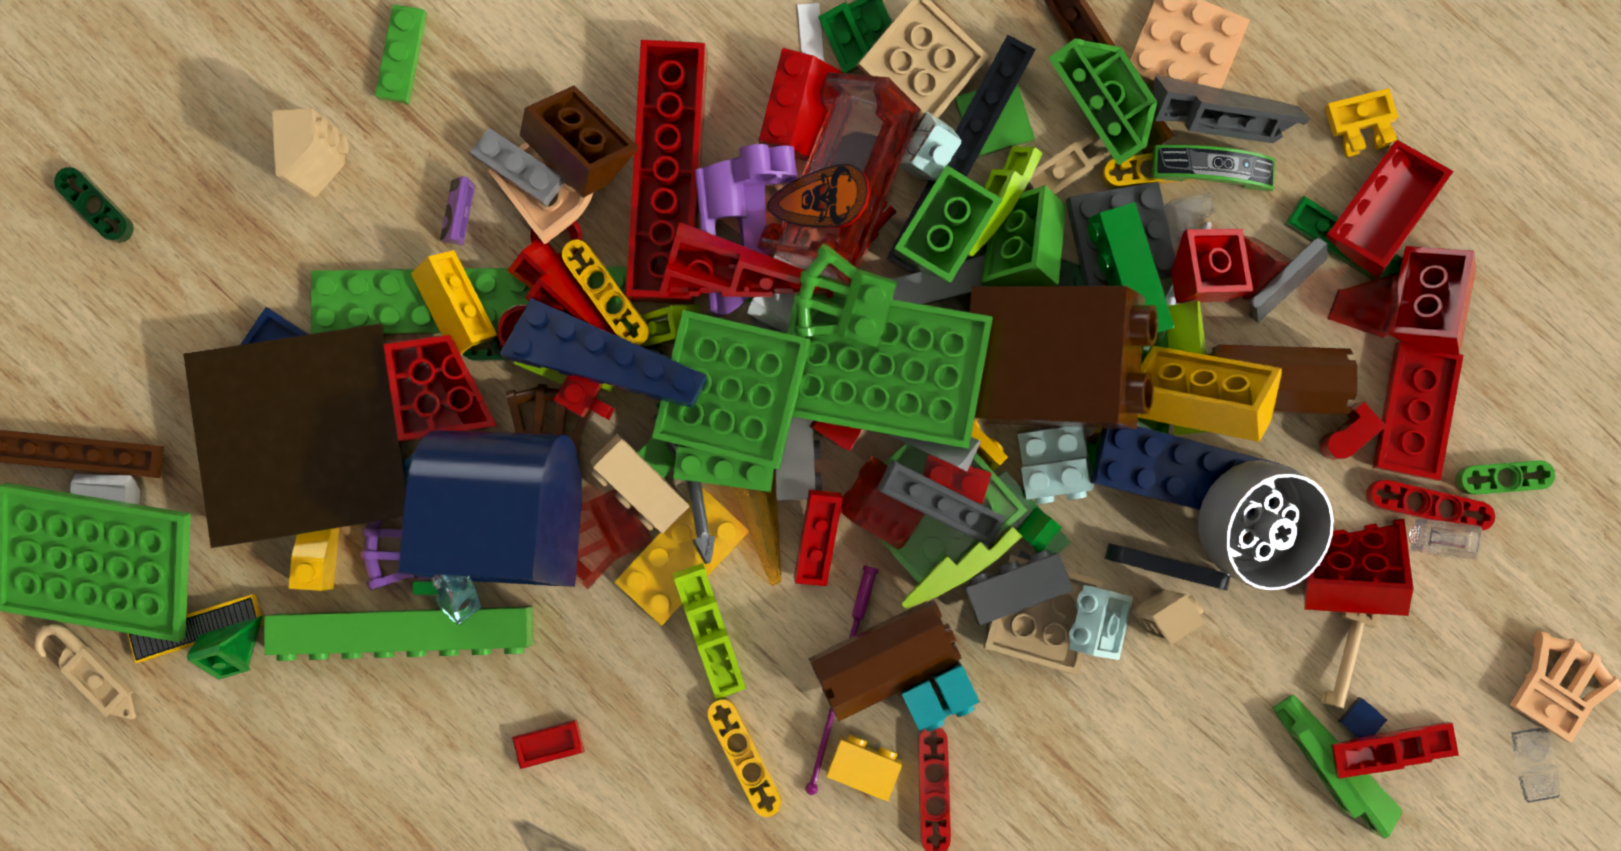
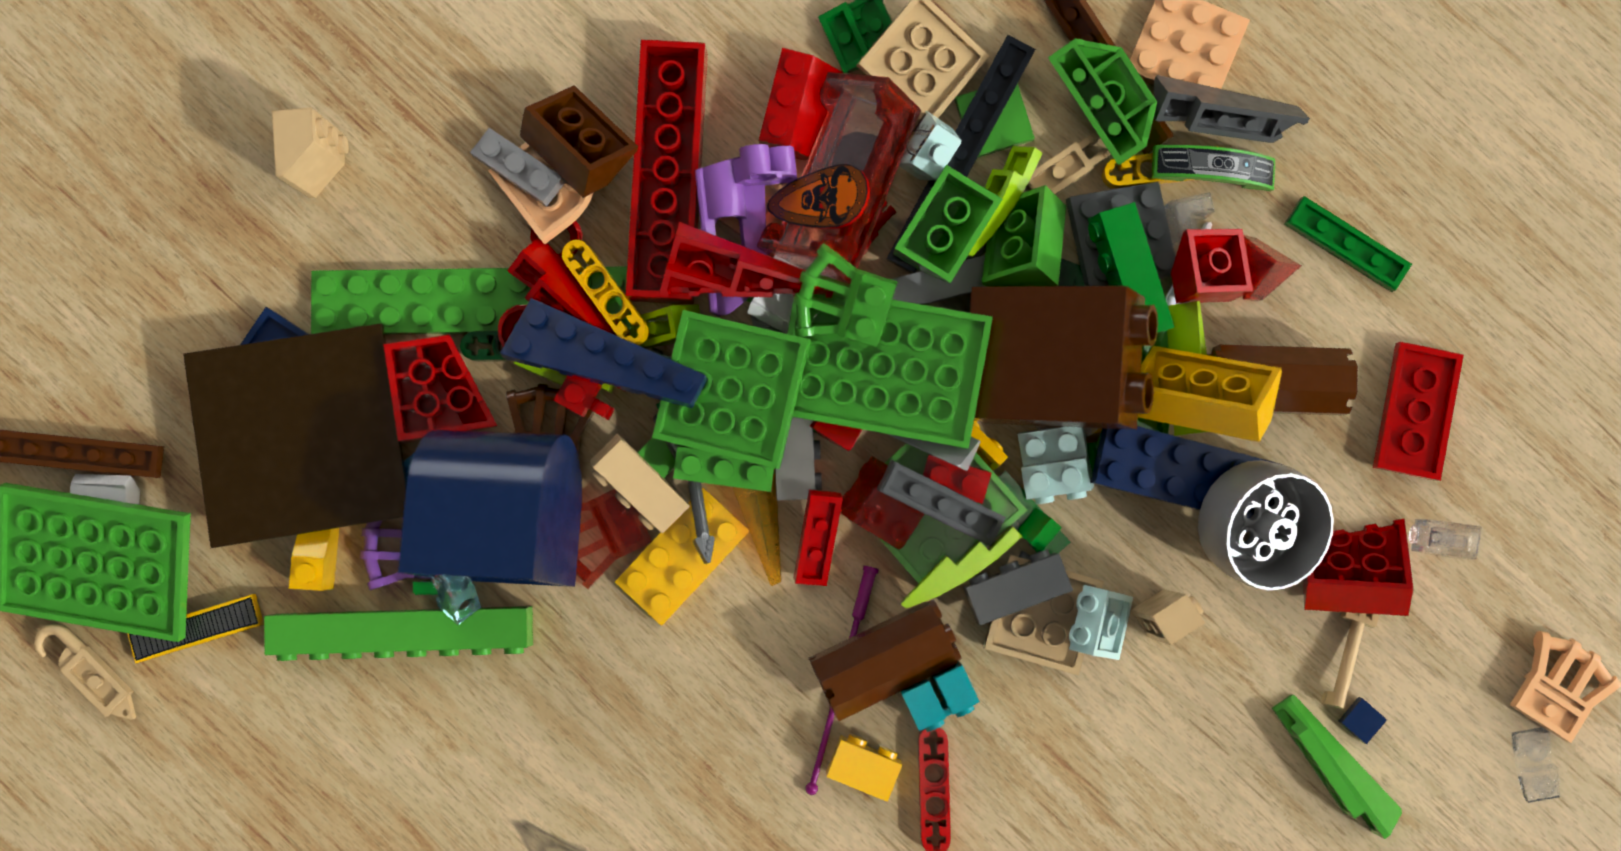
dark green beam [54,167,134,243] -> none
green slope [187,616,262,680] -> none
bright green plate [375,4,427,105] -> none
yellow panel [411,250,497,355] -> none
medium lavender slope [440,176,475,246] -> none
red tile [512,720,585,769] -> none
lime slope [672,563,746,700] -> none
yellow beam [707,698,781,817] -> none
white sticker [797,3,824,61] -> none
black beam [1104,543,1231,591] -> none
dark grey tile [1249,237,1327,323] -> none
red leg [1319,401,1386,460] -> none
yellow plate [1324,88,1399,158] -> none
red slope [1326,139,1454,278] -> none
clear red slope [1327,273,1399,339] -> none
red slope [1331,722,1459,779] -> none
red beam [1366,480,1495,531] -> none
red slope [1387,246,1476,355] -> none
bright green beam [1455,460,1555,495] -> none

